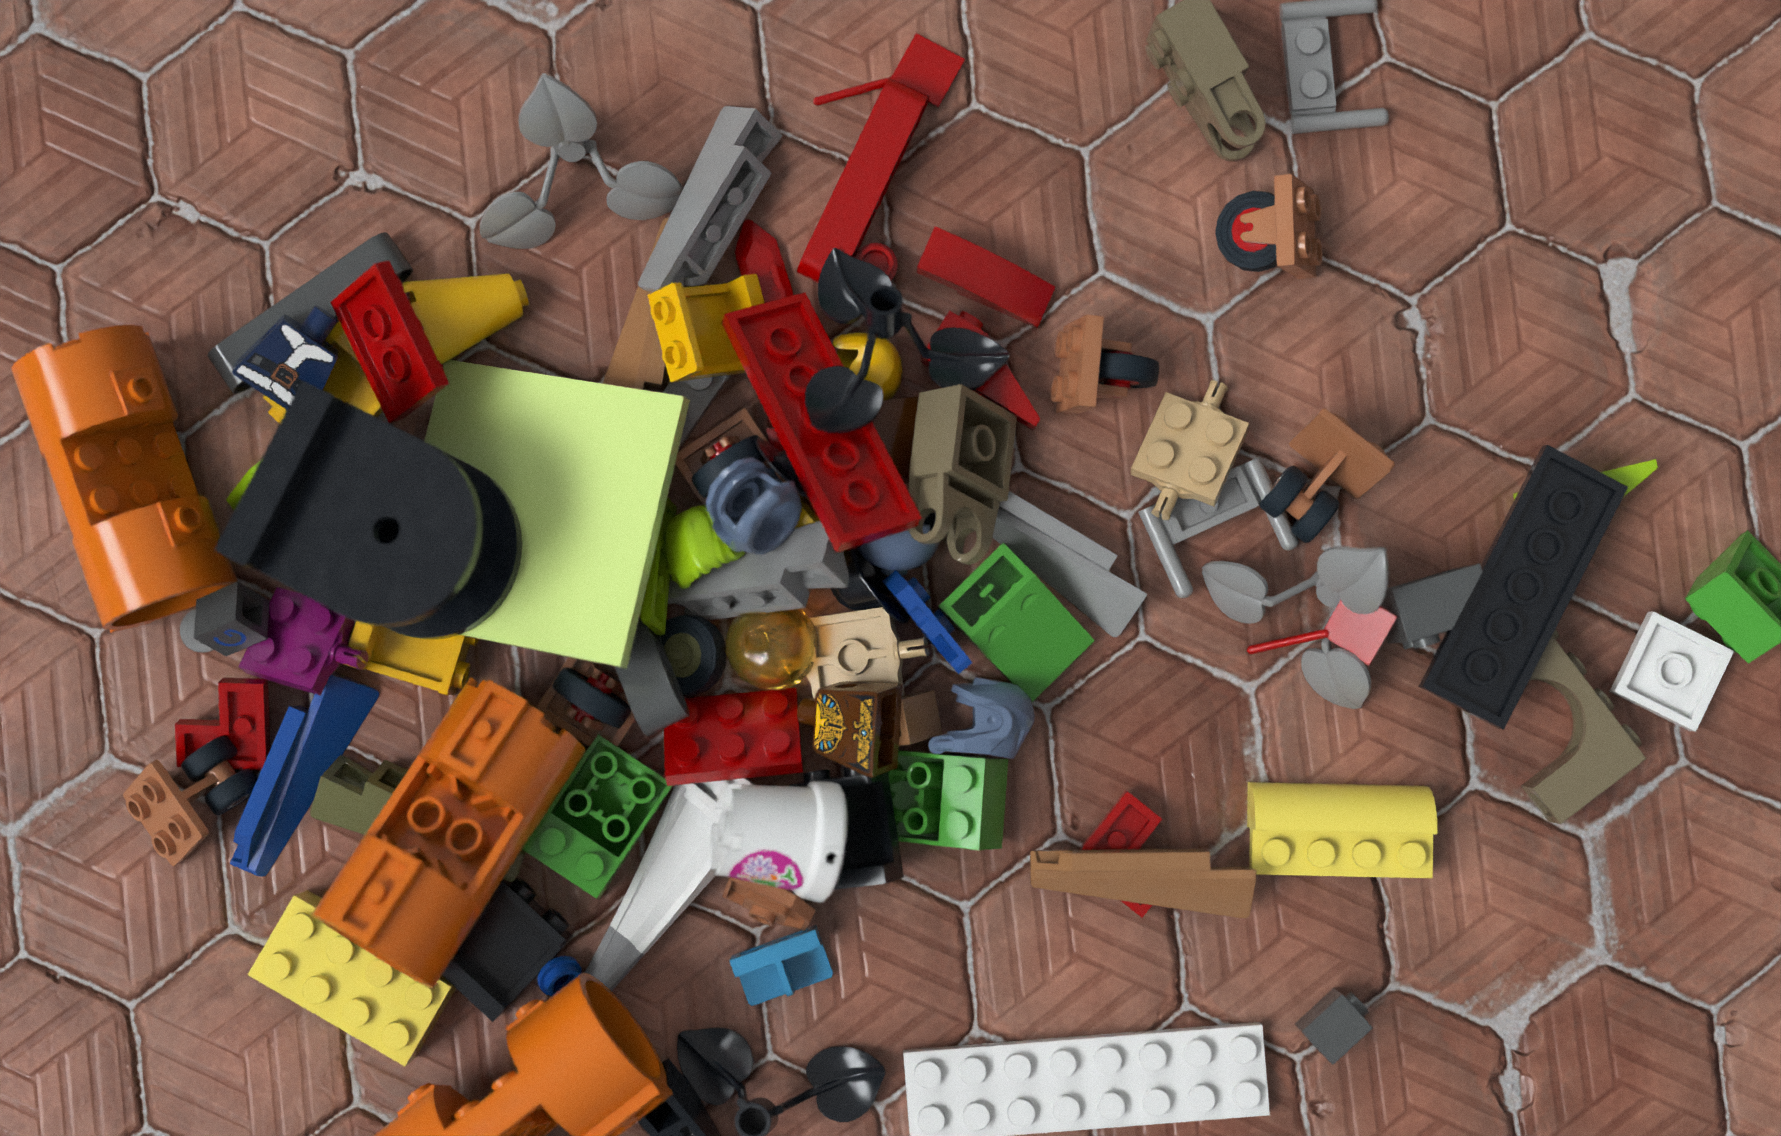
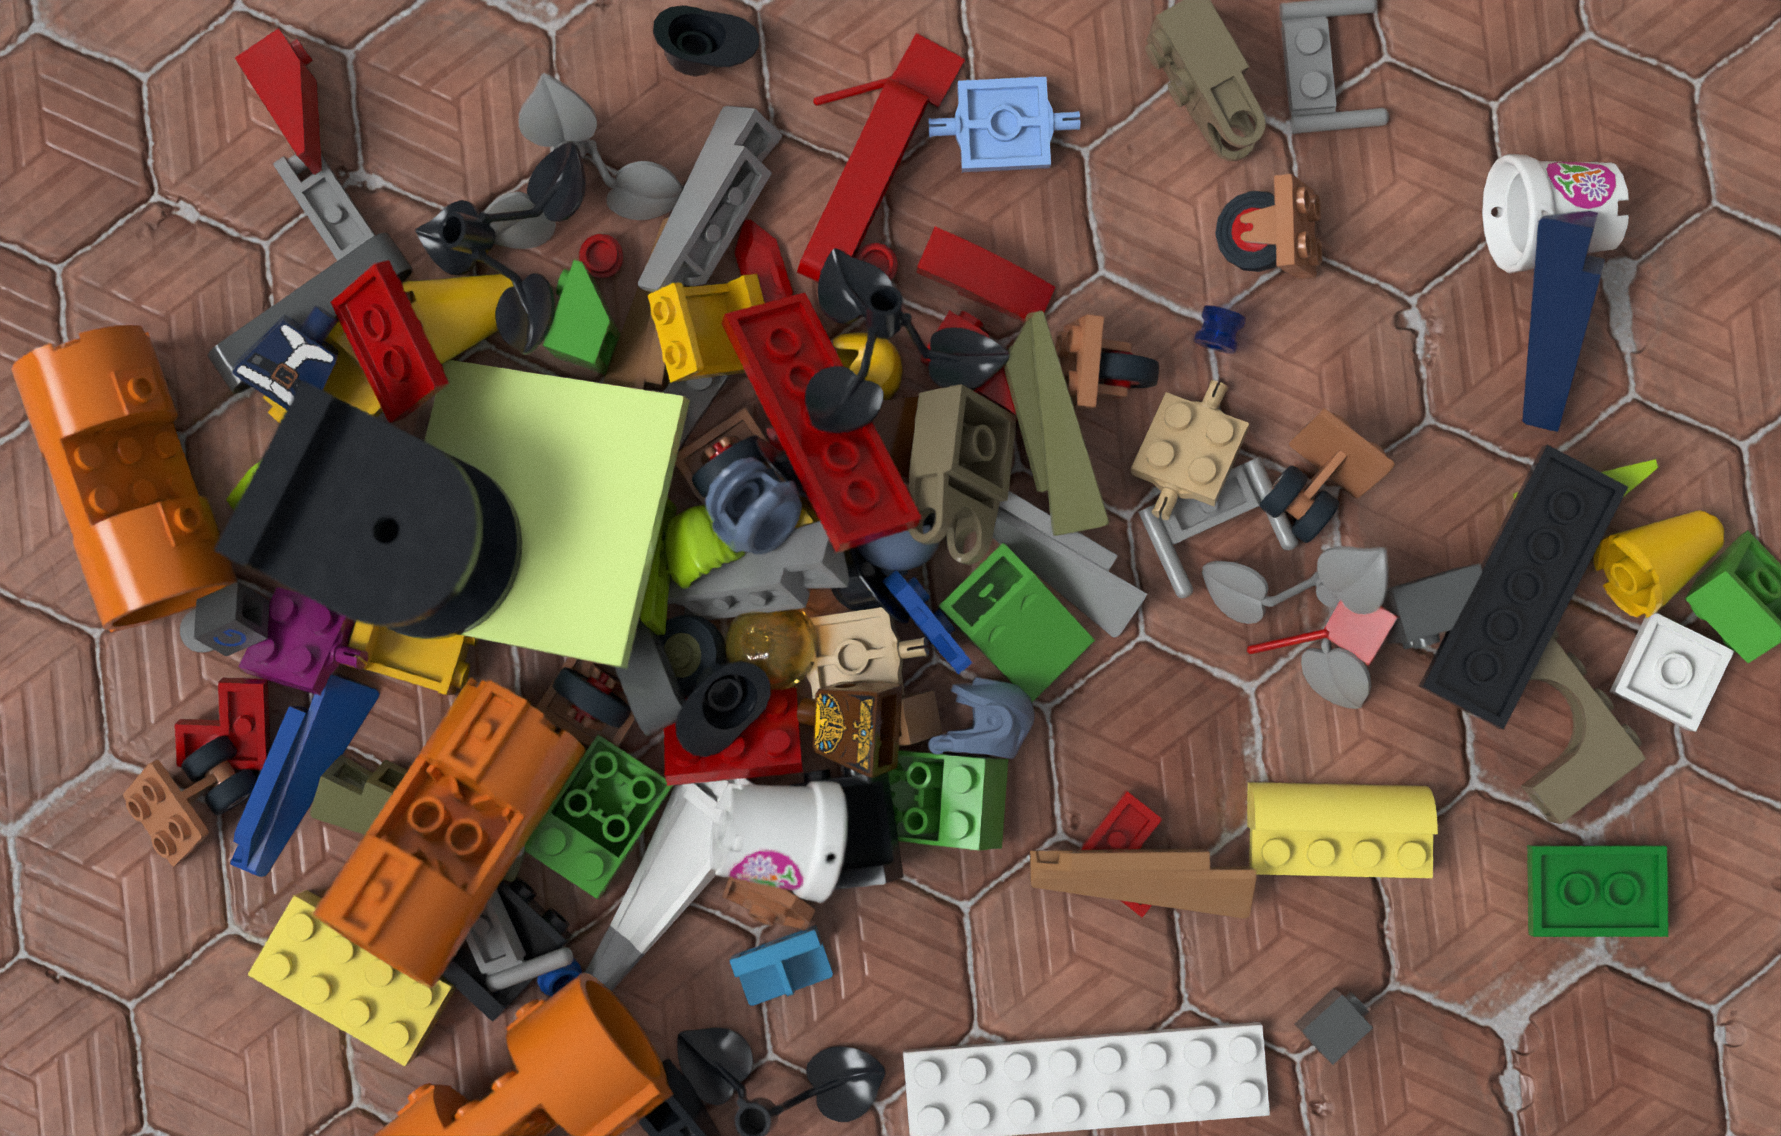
none -> red slope [235,28,322,175]
none -> light grey plate [273,153,376,261]
none -> black plant [415,142,586,355]
none -> light grey plate [465,846,573,992]
none -> bright green slope [543,260,620,375]
none -> red plate [579,234,624,279]
none -> black piece [653,5,760,77]
none -> black piece [675,661,771,757]
none -> light blue plate [928,77,1080,172]
none -> olive wedge [1003,310,1109,536]
none -> clear blue wheel [1193,305,1246,354]
none -> white piece [1482,154,1629,274]
none -> dark blue wedge [1522,211,1605,432]
none -> green plate [1527,845,1669,937]
none -> yellow cone [1593,510,1724,618]

